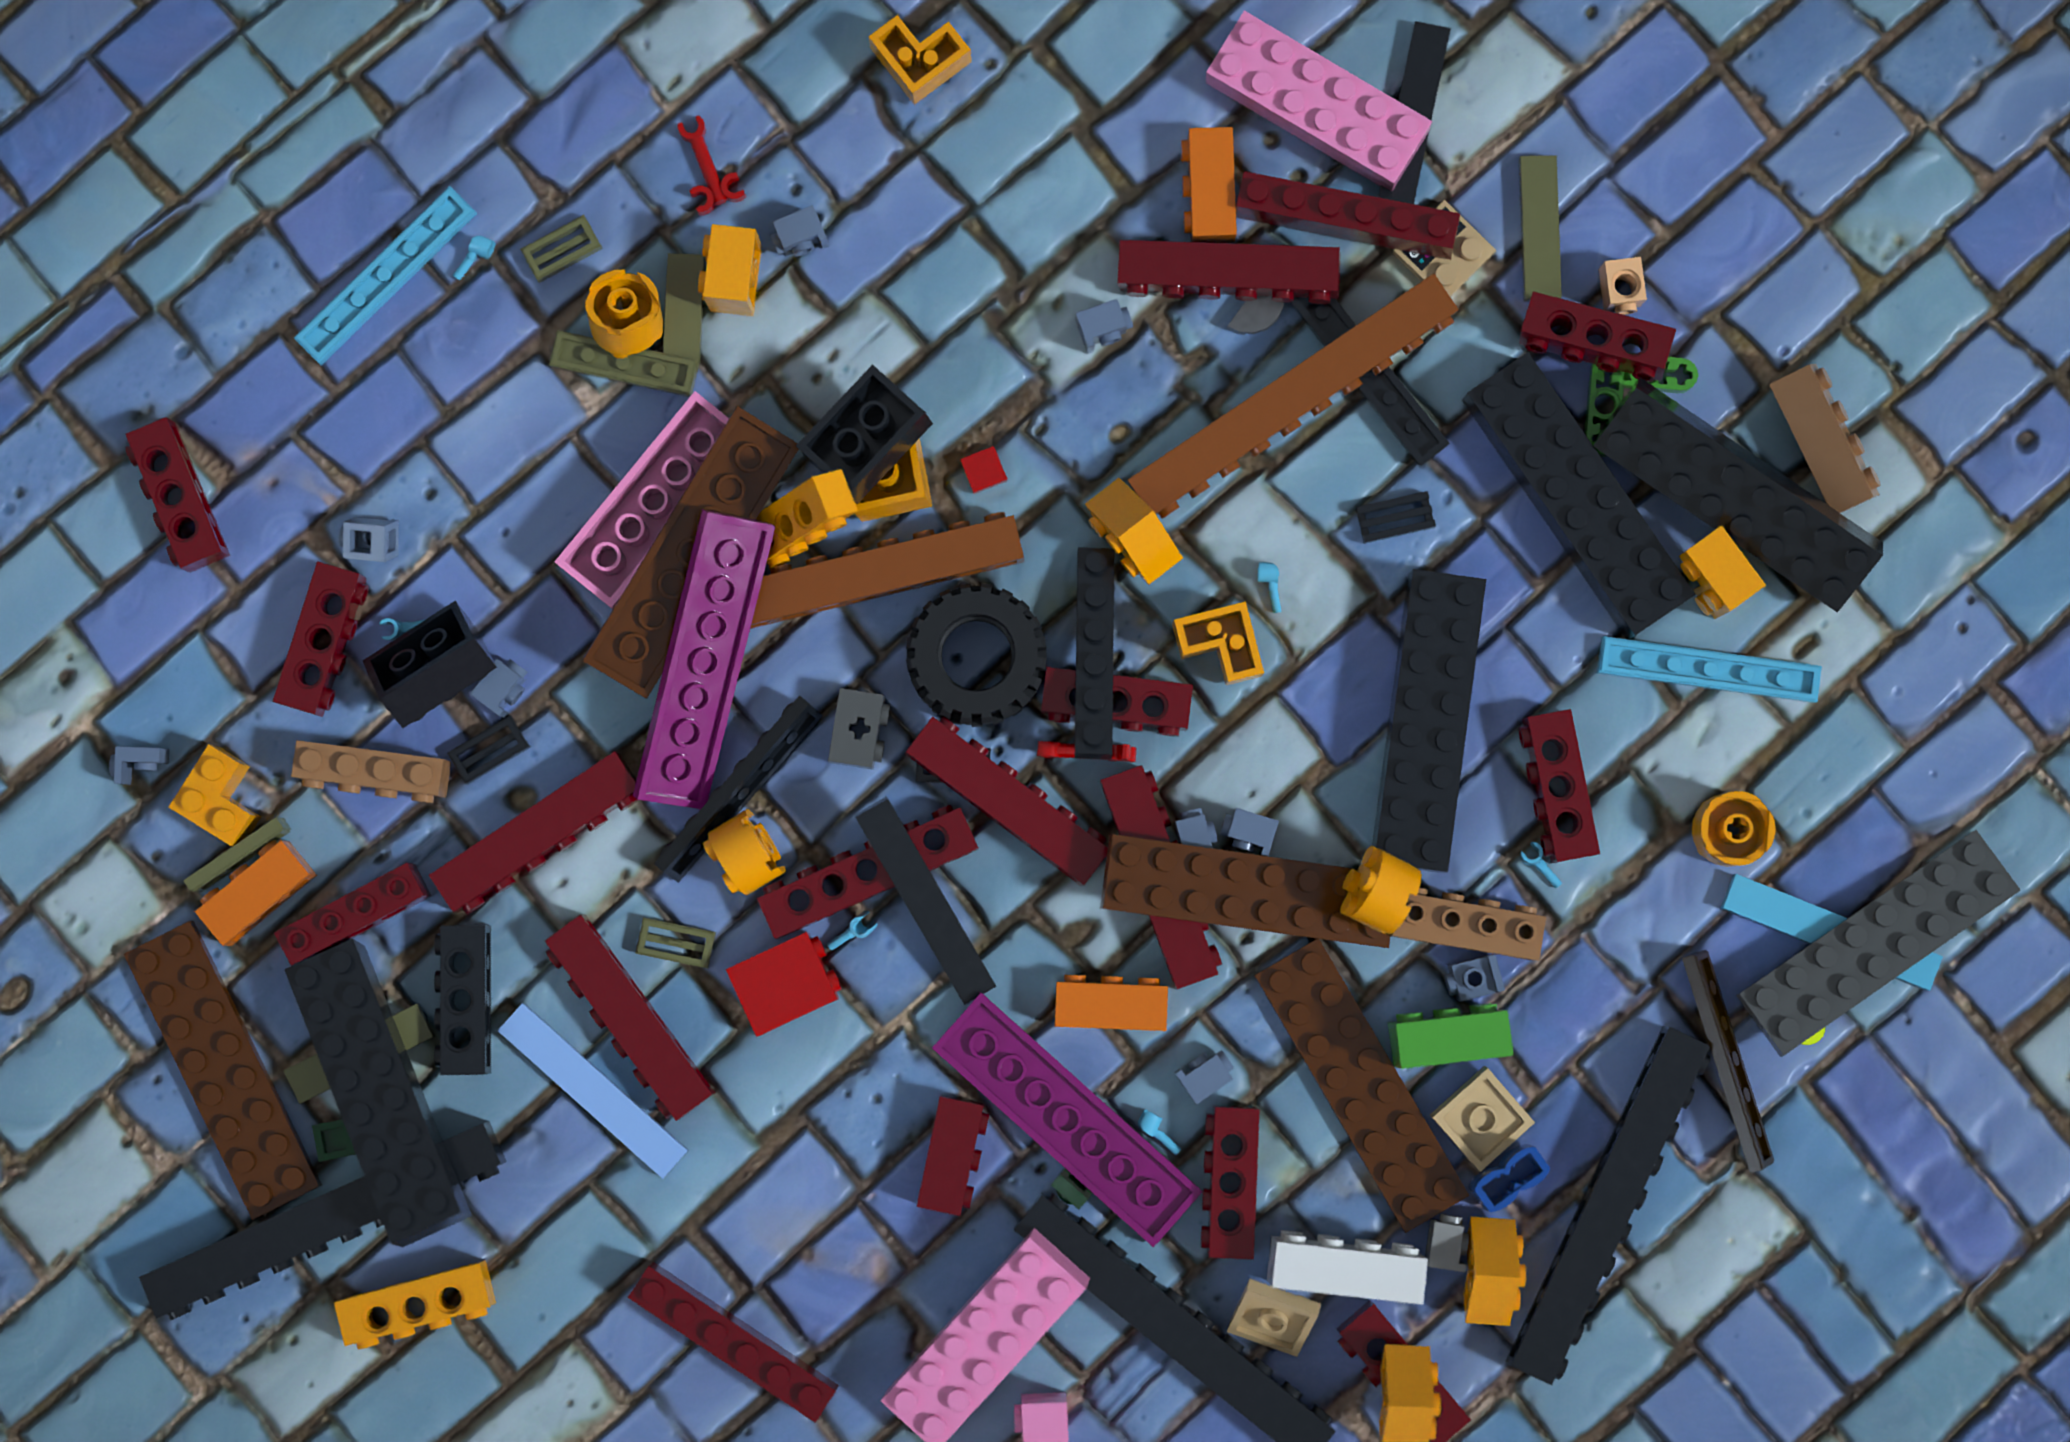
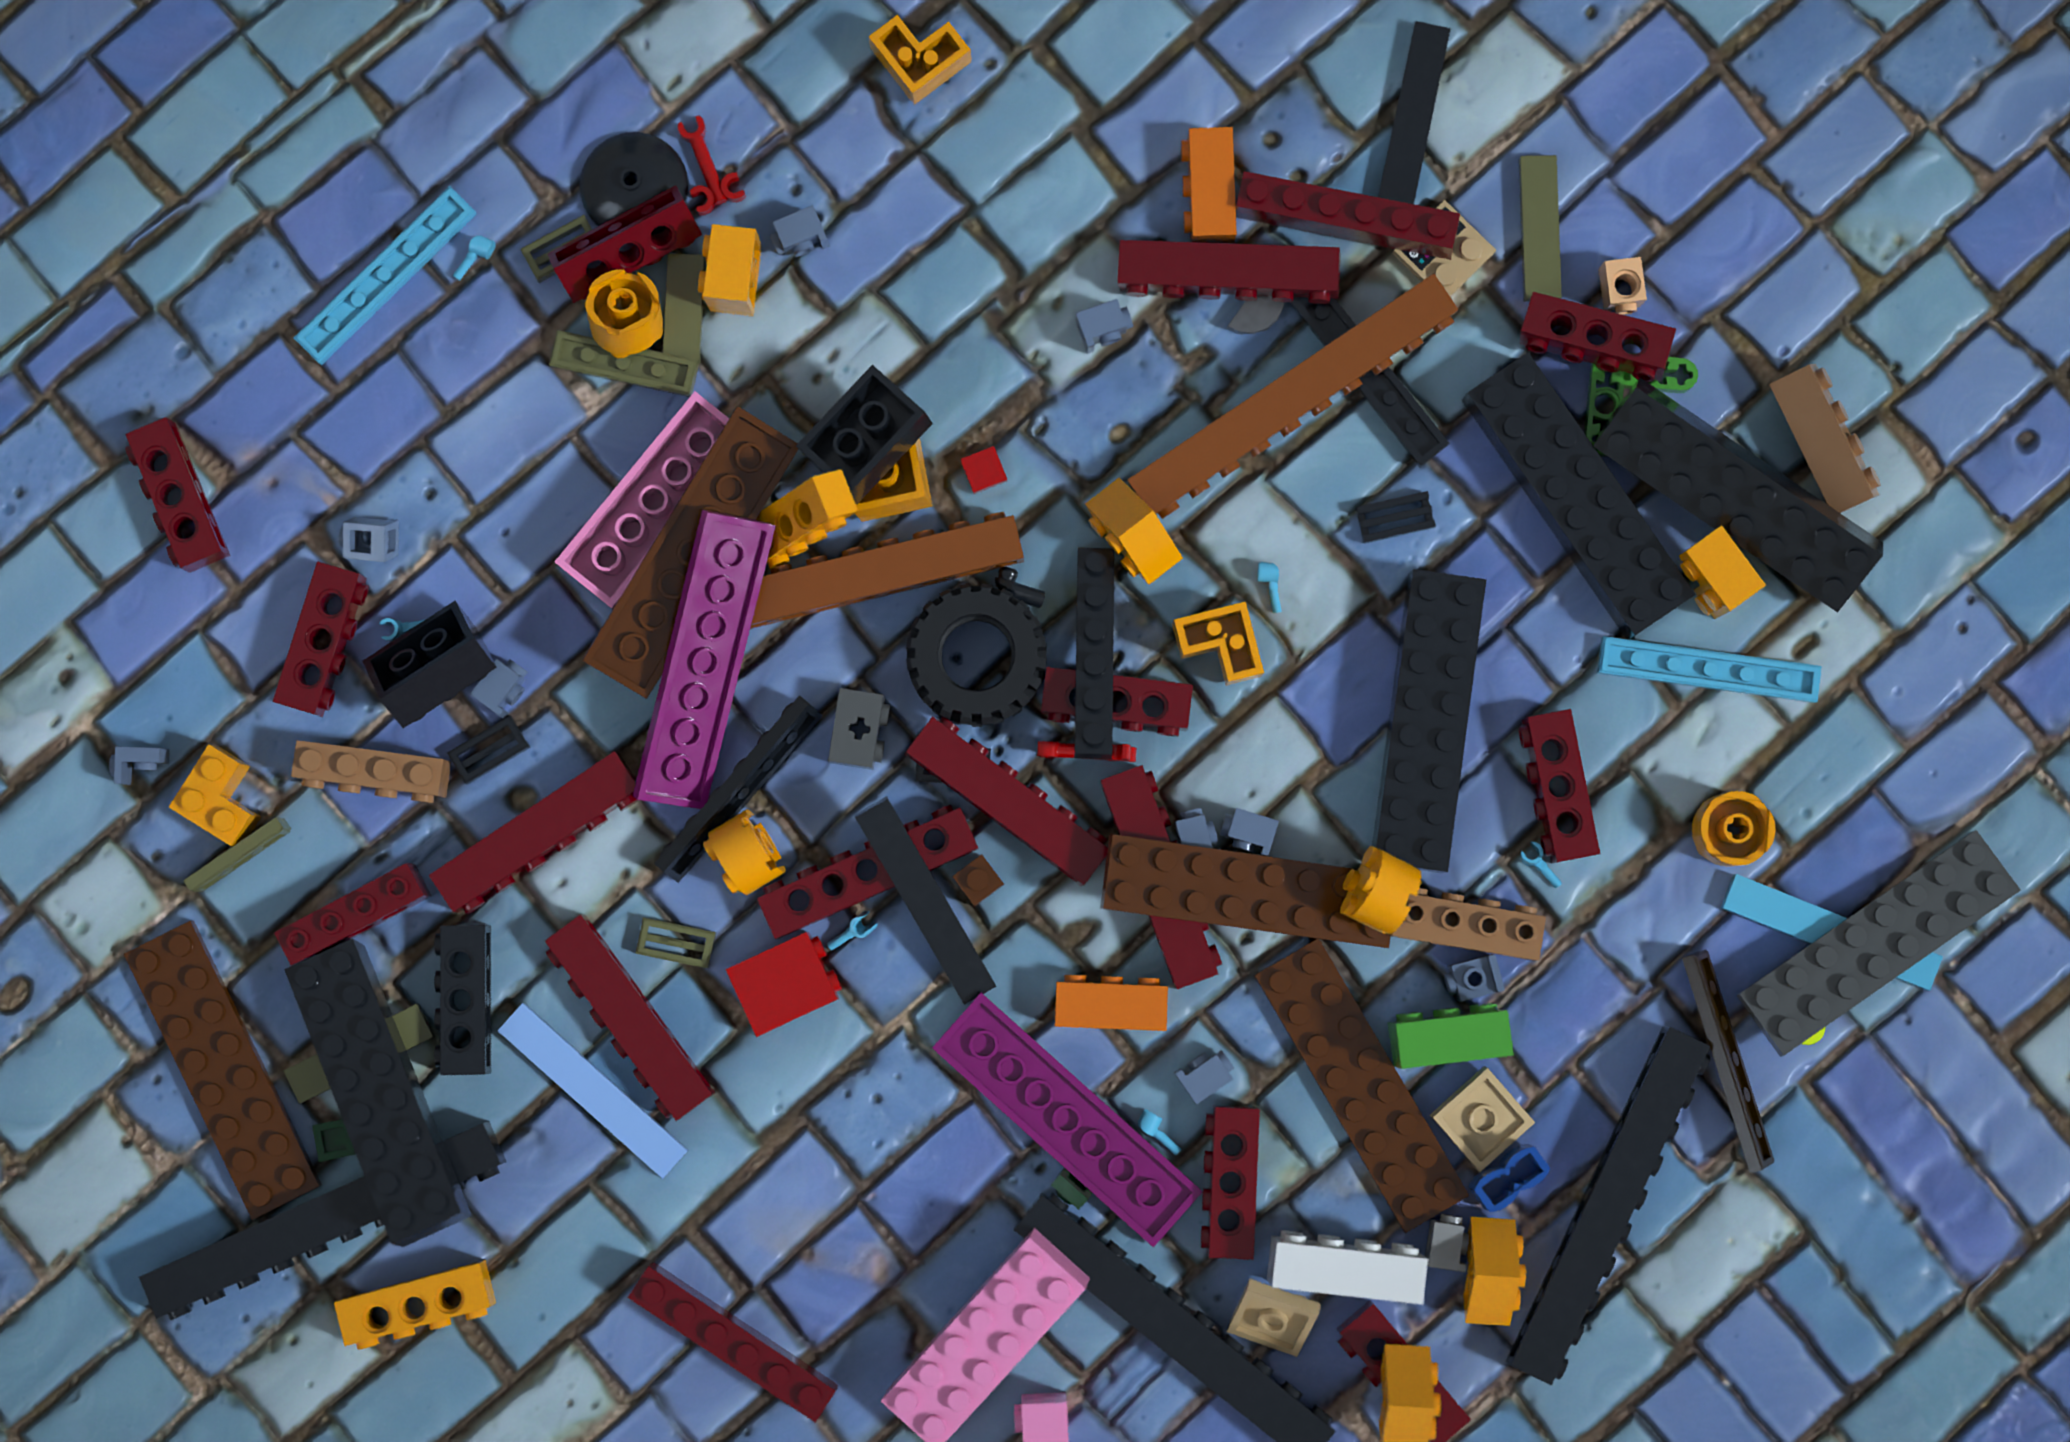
orange brick [195,840,317,946] -> none
dark red brick [917,1095,989,1216] -> none
bright pink brick [1206,11,1432,191] -> none
none -> dark red brick [548,185,702,303]
none -> black dish [580,132,689,234]
none -> reddish brown brick [952,854,1004,907]
none -> black arm [995,566,1045,608]

